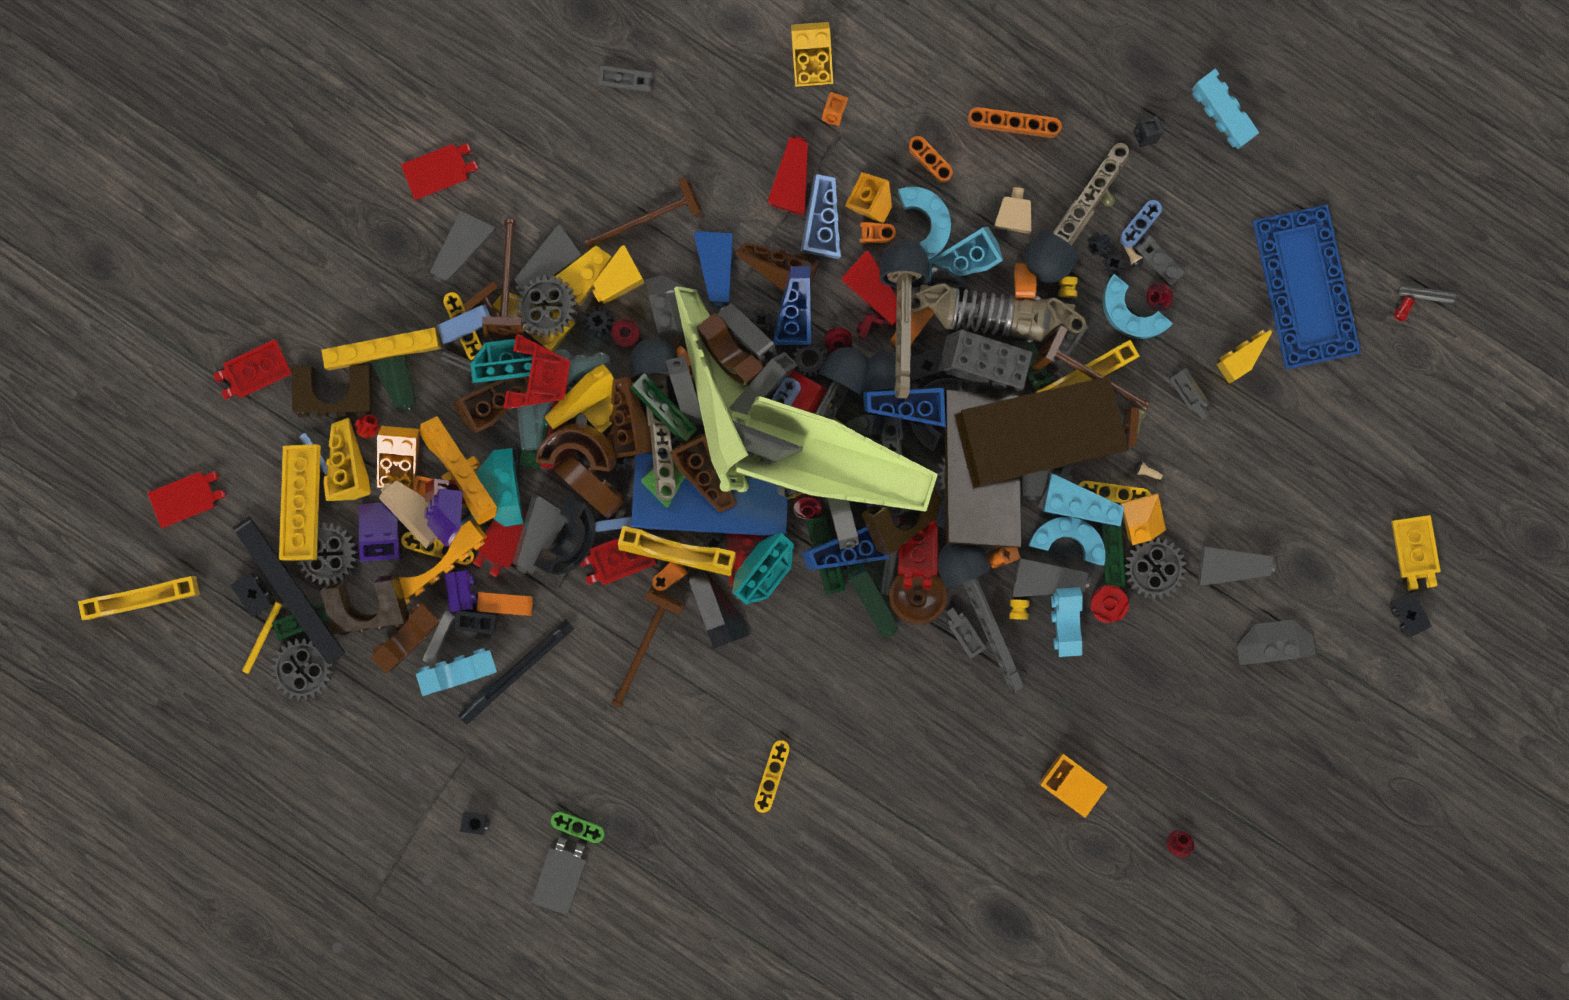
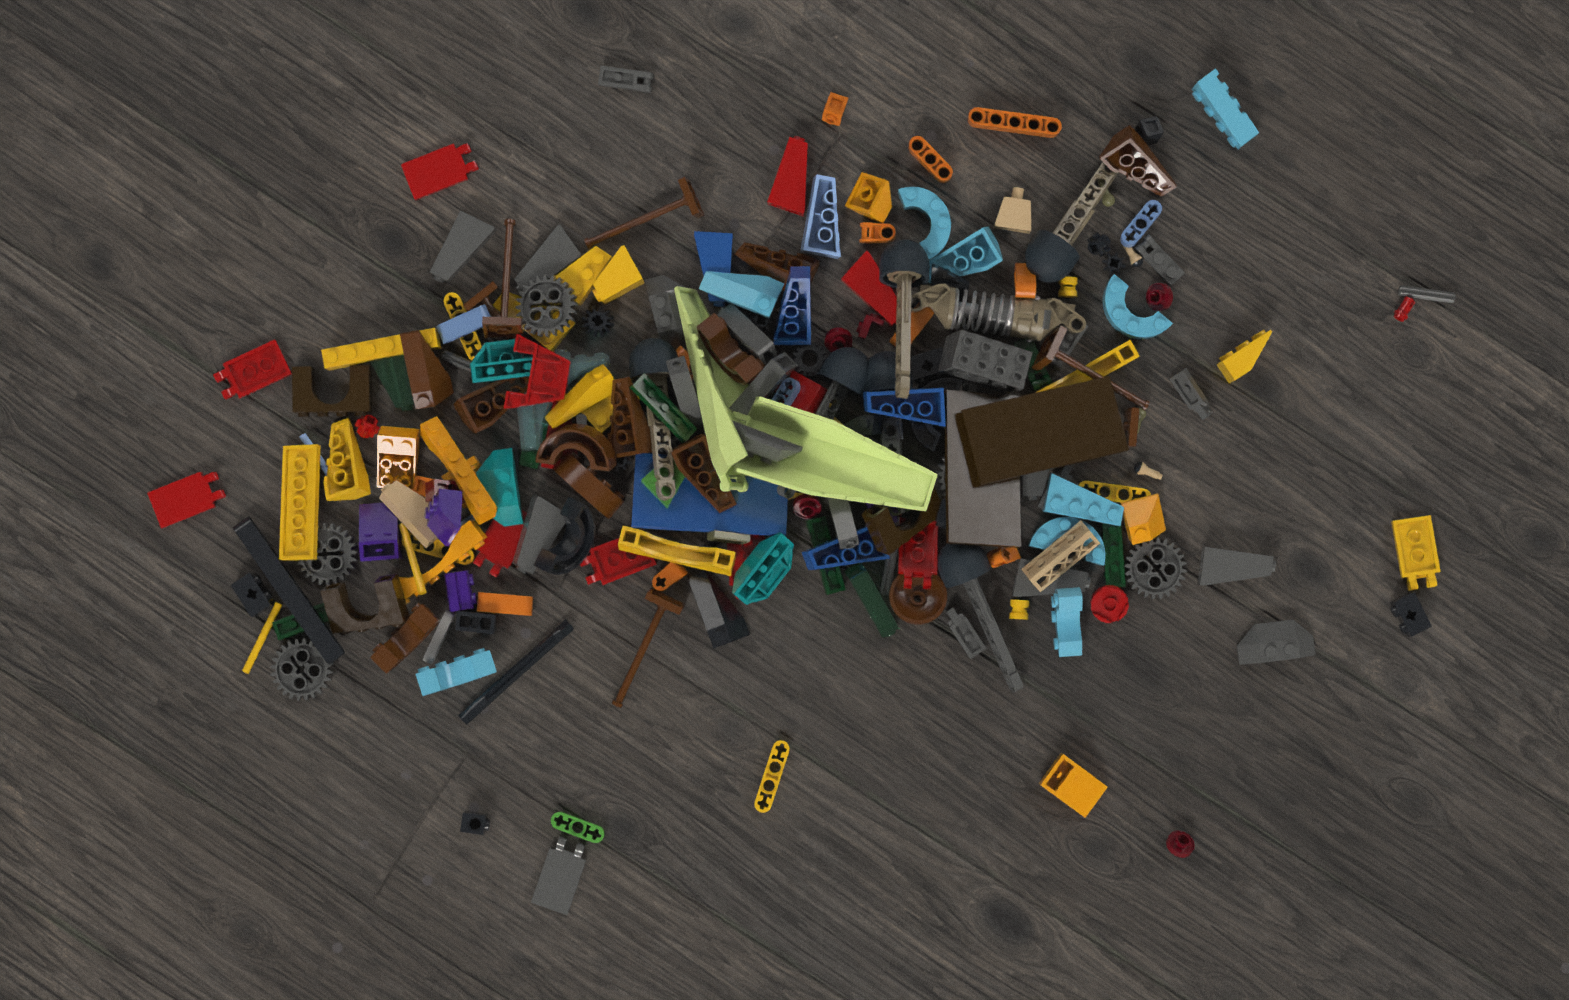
yellow arch [78,576,200,620] -> none
medium blue beam [595,517,632,532] -> none
dark red plate [611,319,640,347] -> none
yellow slope [791,22,833,87] -> none
blue tile [1252,204,1361,370] -> none
none -> yellow bar [399,523,427,595]
none -> reddish brown wedge [400,330,454,409]
none -> medium azure wedge [699,271,784,319]
none -> olive tile [707,530,750,545]
none -> tan fence [1021,521,1100,592]
none -> reddish brown wedge [1099,125,1177,197]

